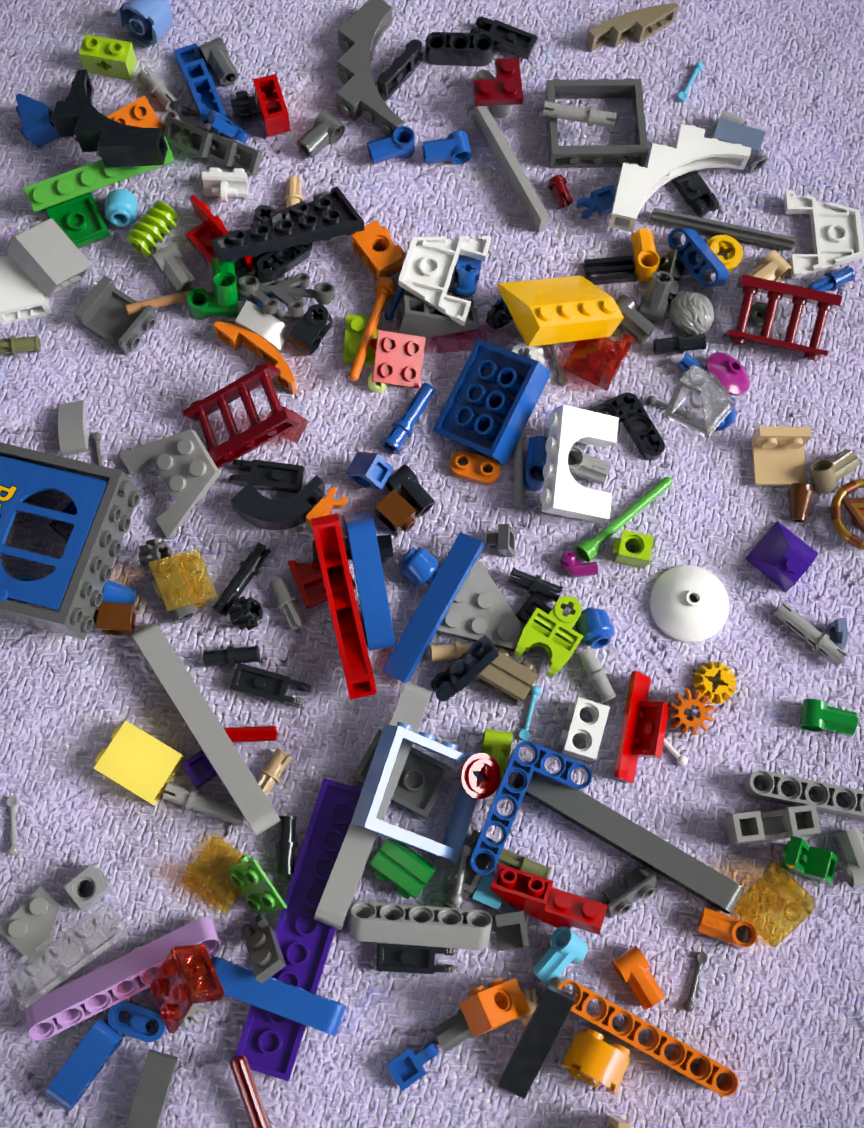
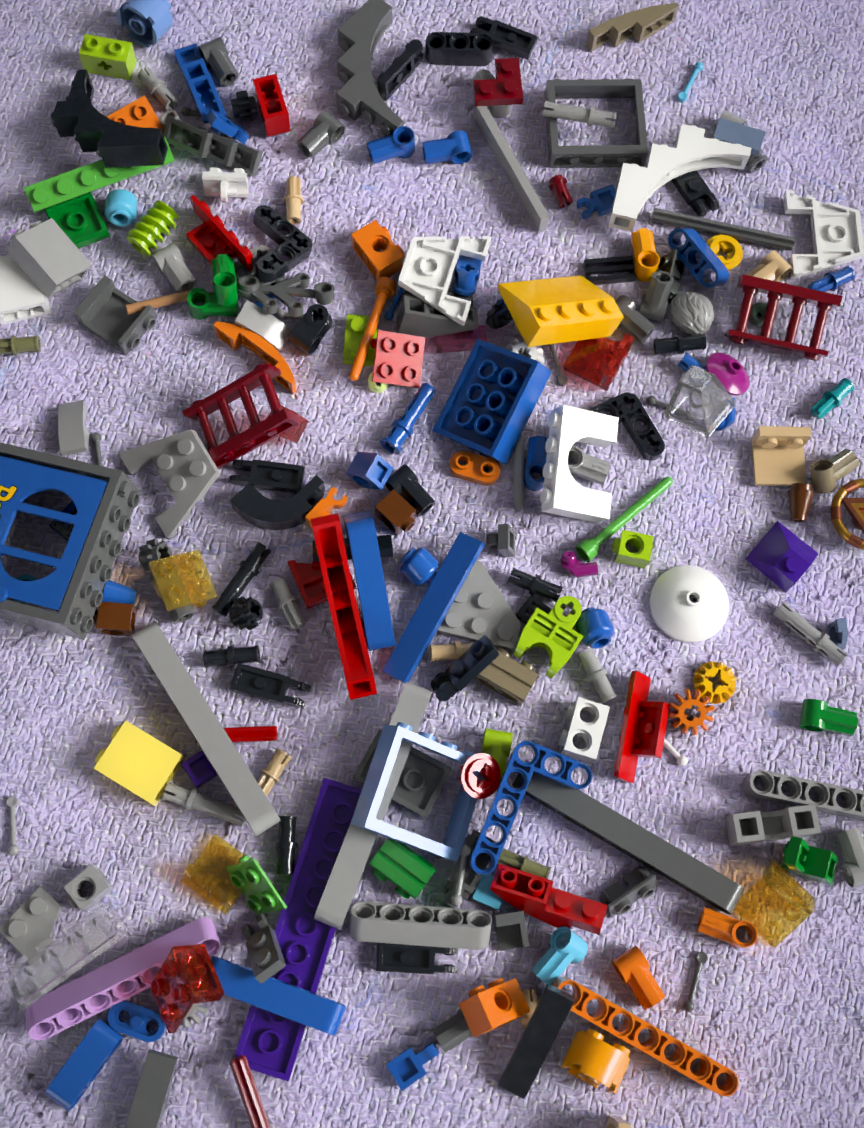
blue slope [15,93,61,147] -> none
black wing [212,186,365,262] -> none
medium azure hinge [519,686,541,741] -> none
none -> teal axle [810,378,855,419]

